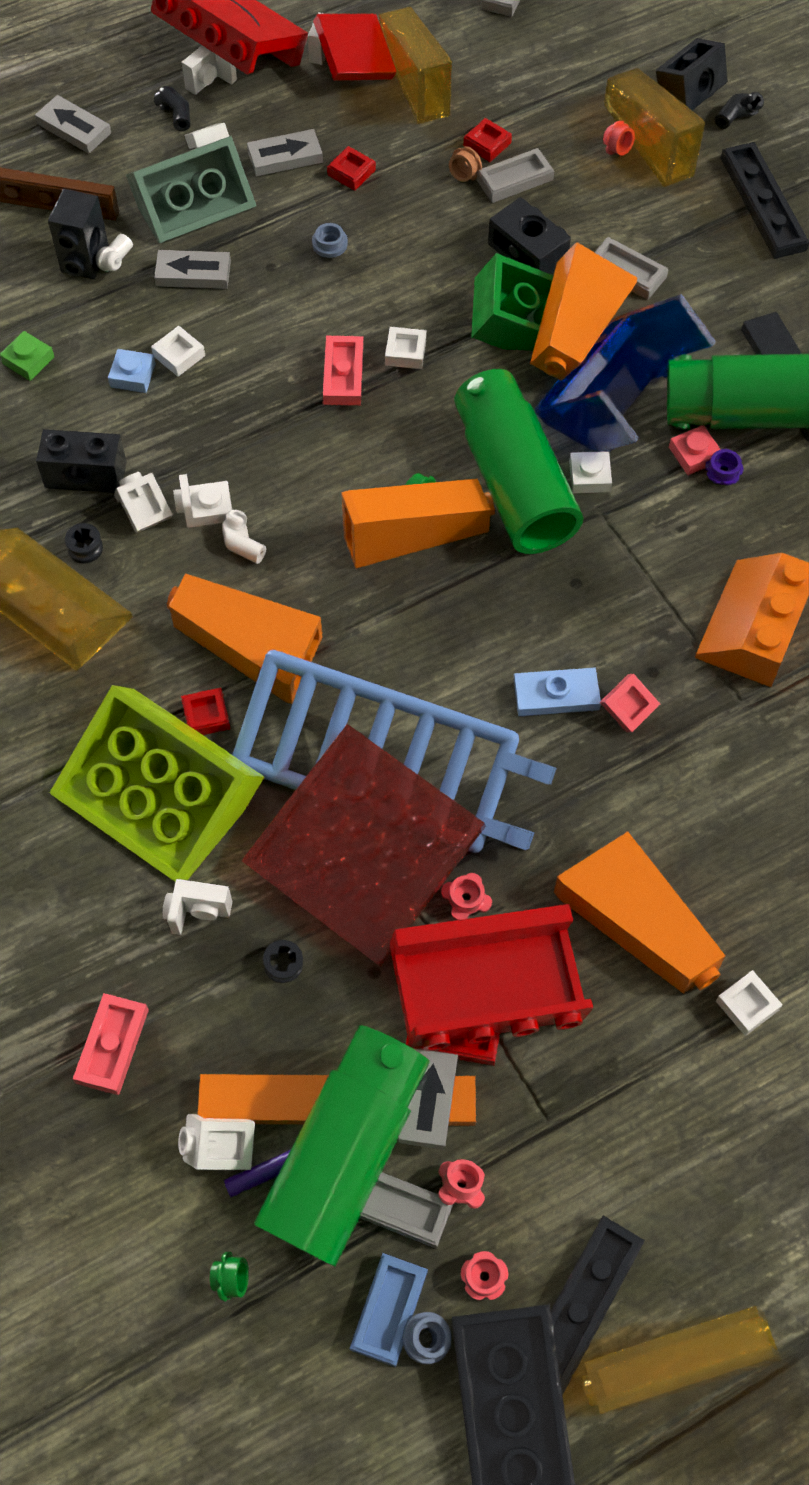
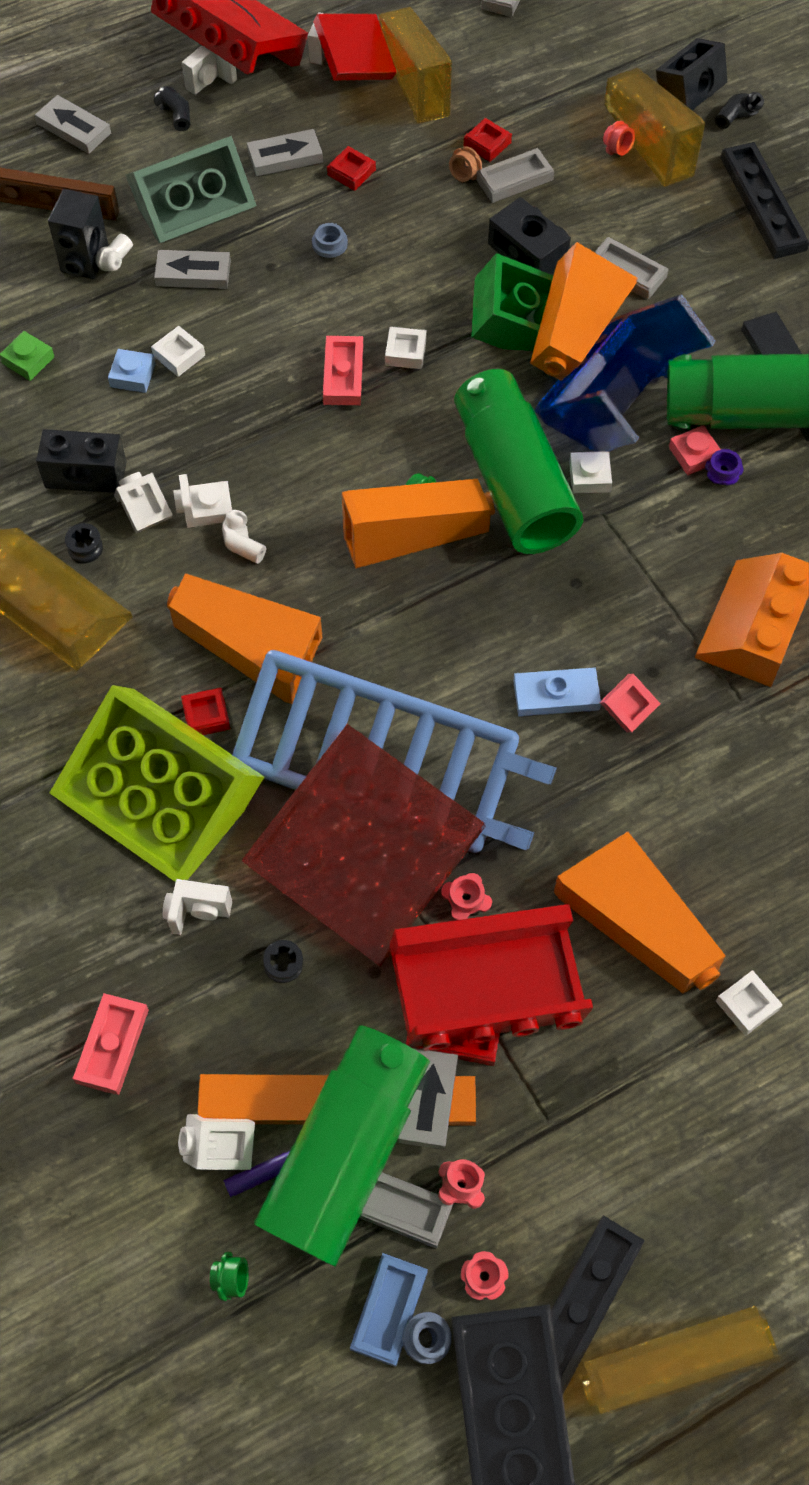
white plate [184,122,229,149] -> none

